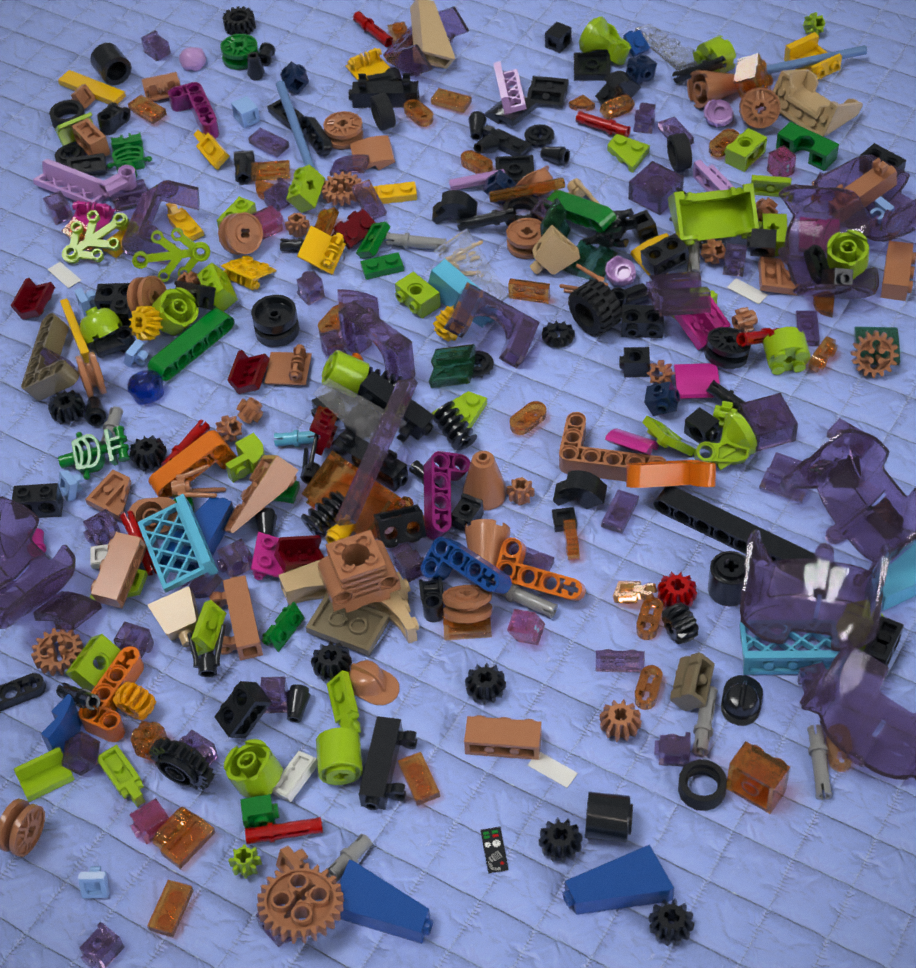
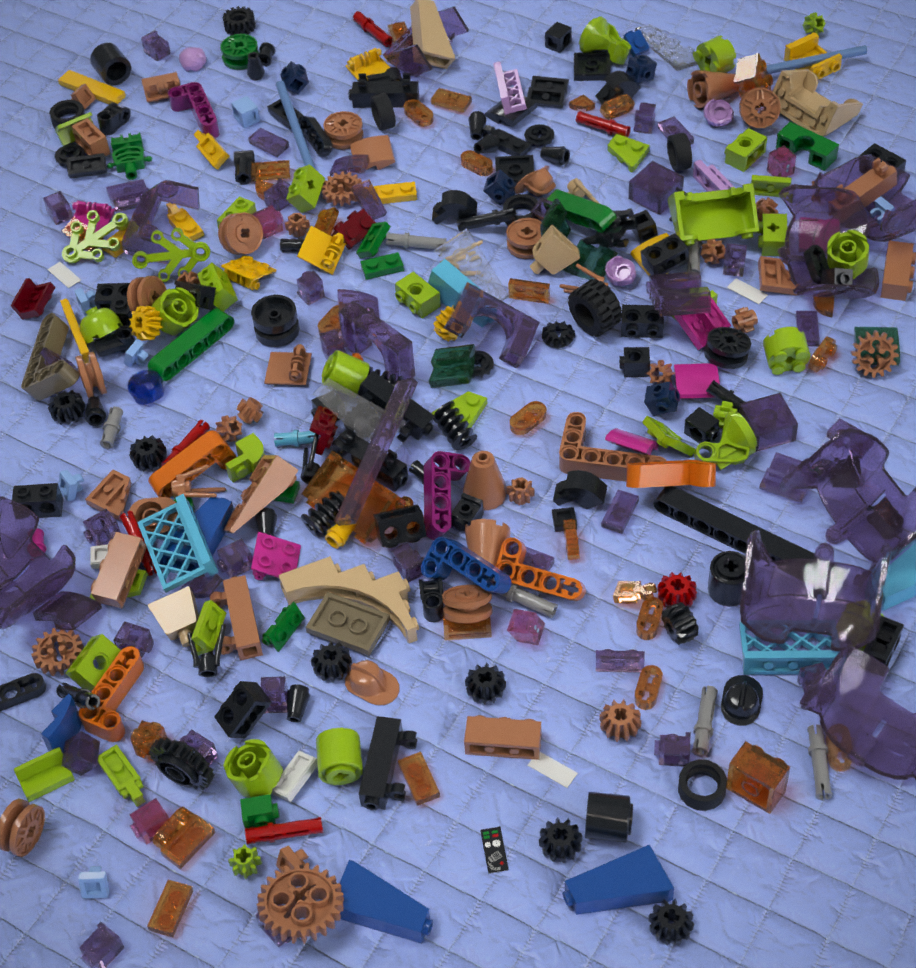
lavender fence [33,159,107,204] -> none
green torso [58,426,130,480] -> none
lavender piece [98,165,137,198] -> none
light orange gear [113,682,156,720] -> none
clear orange plate [128,95,167,124] -> none
dark red bracket [228,350,270,394] -> none
dark red bracket [274,535,324,573] -> none
nougat piece [318,530,401,613] -> none
lime hinge [326,670,361,734] -> none
light grey pin [326,833,373,881] -> none
lavender axle [449,169,505,190] -> none
clear orange axle [489,178,565,202] -> none
black piece [612,283,649,313] -> none
dark tan brick [670,652,715,711] -> none
black pin [672,56,727,83] -> none
clear orange plate [708,129,739,157] -> none
red pin [736,328,779,346] -> none
black brick [746,228,777,257] -> none

